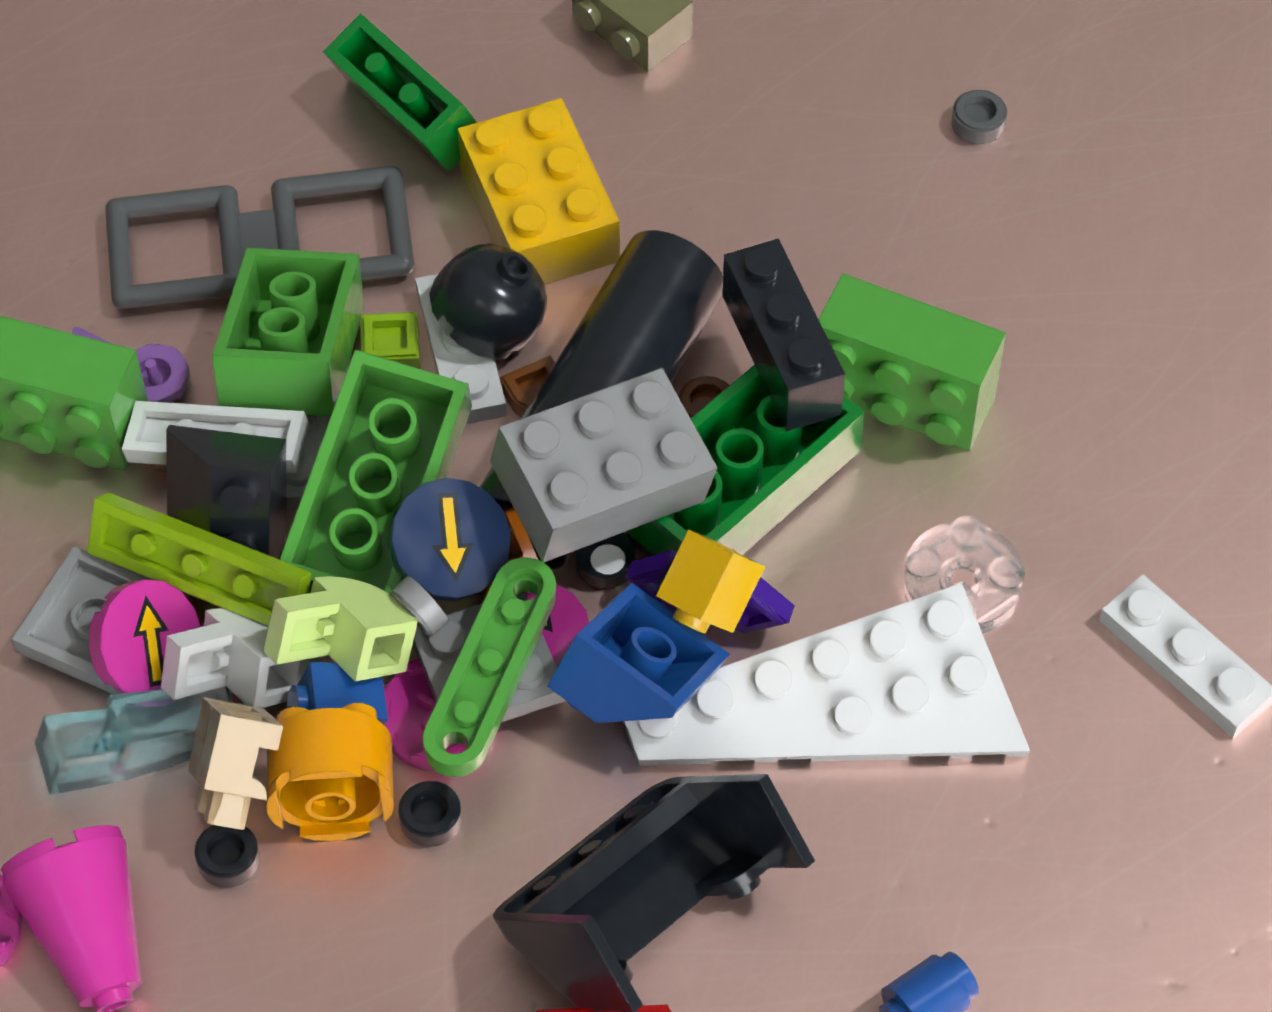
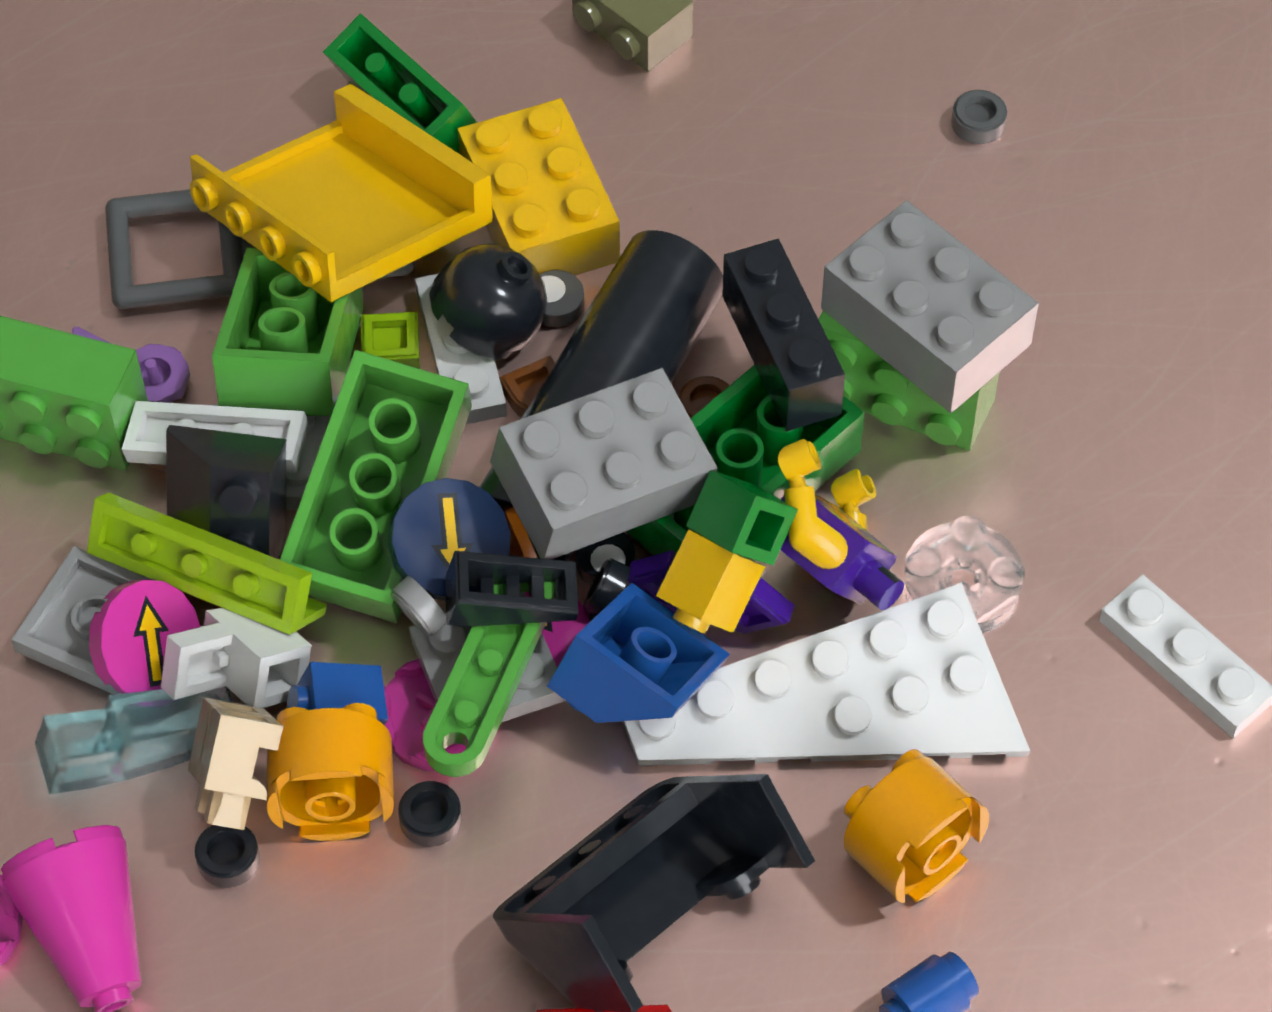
yellowish green brick [264,576,418,682] -> none
none -> yellow panel [189,83,493,302]
none -> black slope [445,551,579,627]
none -> dark grey tile [540,270,584,327]
none -> black tile [583,558,631,617]
none -> green brick [686,470,798,565]
none -> torso [778,439,904,610]
none -> light grey brick [821,200,1039,413]
none -> light orange brick [843,749,989,903]

